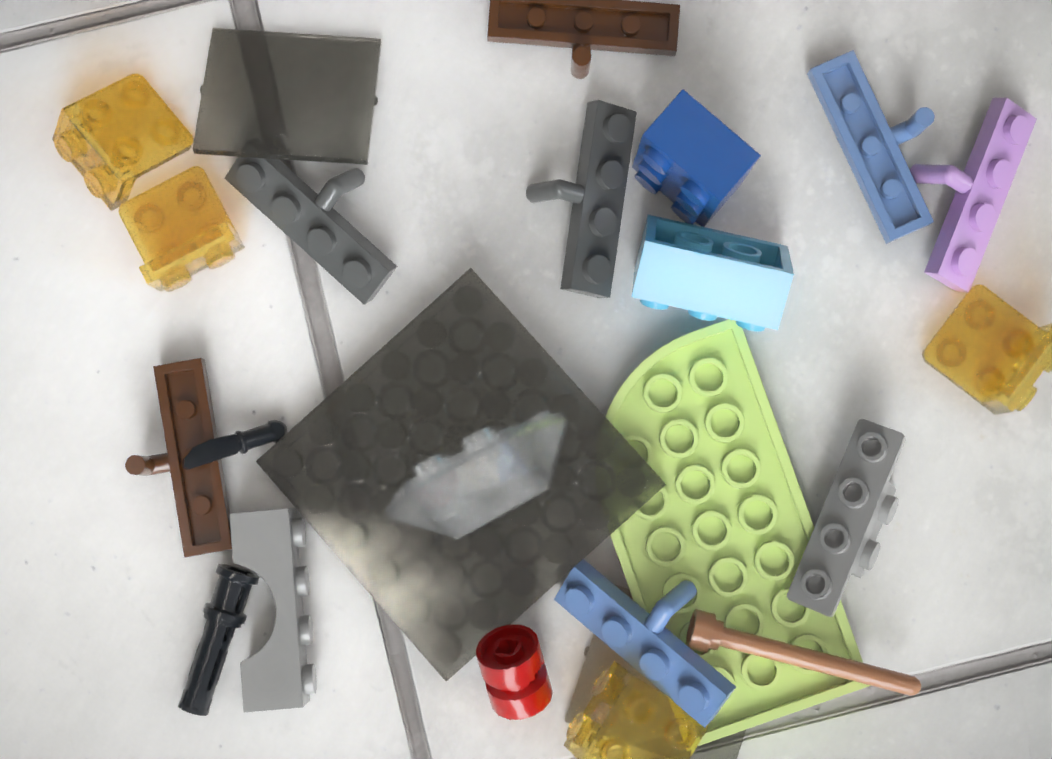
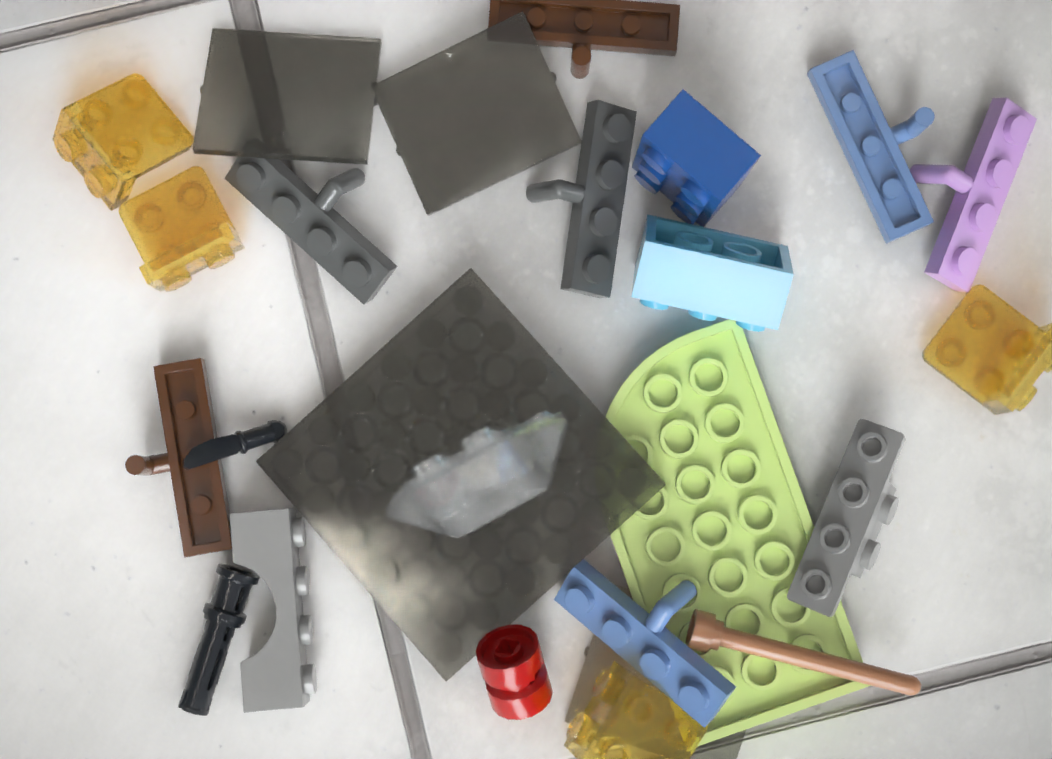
none -> clear smoke piece [370,11,583,216]

